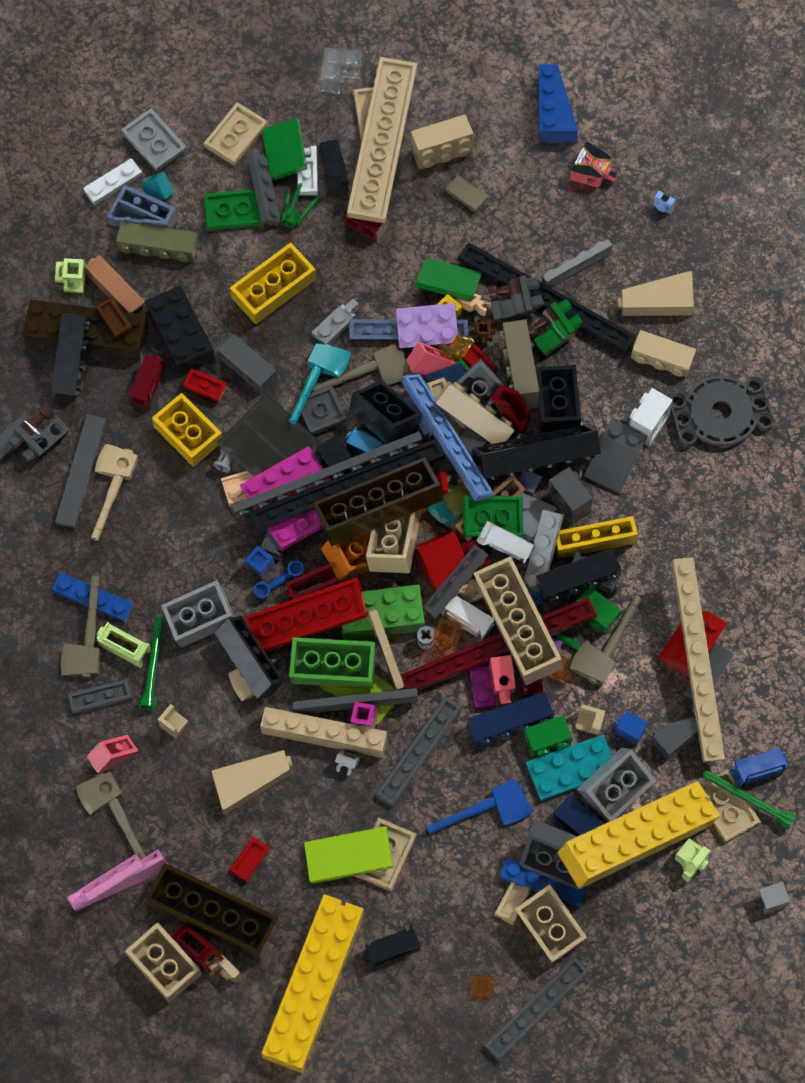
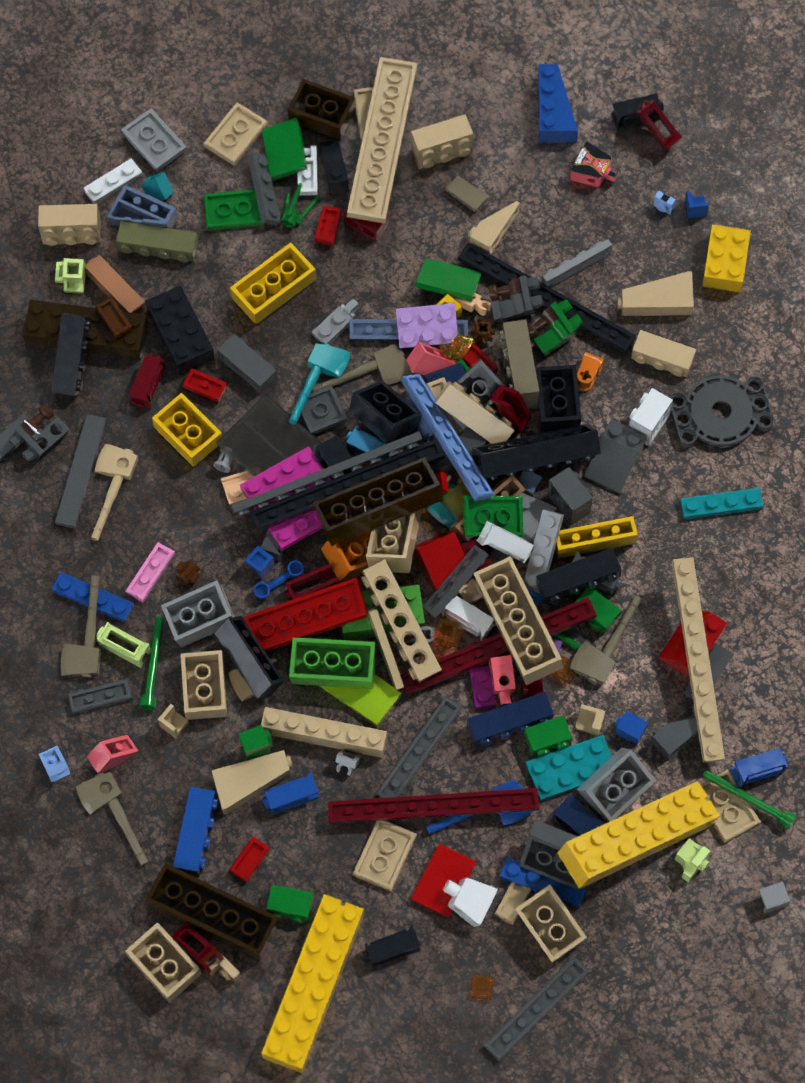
bright pink wedge [67,849,168,911] -> none
dark grey tile [293,688,418,714] -> none
lime tile [304,826,394,884] -> none
clear brick [320,47,363,93] -> none
dark pink brick [351,702,379,729] -> none
none -> tan brick [38,204,101,246]
none -> light blue slope [38,746,70,782]
none -> bright pink tile [125,542,175,603]
none -> blue brick [173,787,219,877]
none -> reddish brown gear [175,560,200,585]
none -> tan brick [181,650,228,720]
none -> green brick [239,725,273,760]
none -> blue window [262,771,319,815]
none -> green brick [266,885,314,924]
none -> dark brown brick [288,79,356,140]
none -> red plate [314,205,342,246]
none -> dark red plate [328,788,539,824]
none -> tan brick [361,560,442,683]
none -> red tile [411,844,477,918]
none -> white torso [443,878,498,927]
none -> tan slope [469,201,520,254]
none -> orange piece [577,352,604,392]
none -> black window [612,93,664,131]
none -> dark red window [636,100,682,149]
none -> teal plate [680,488,764,520]
none -> blue panel [685,191,709,218]
none -> yellow brick [702,224,751,293]

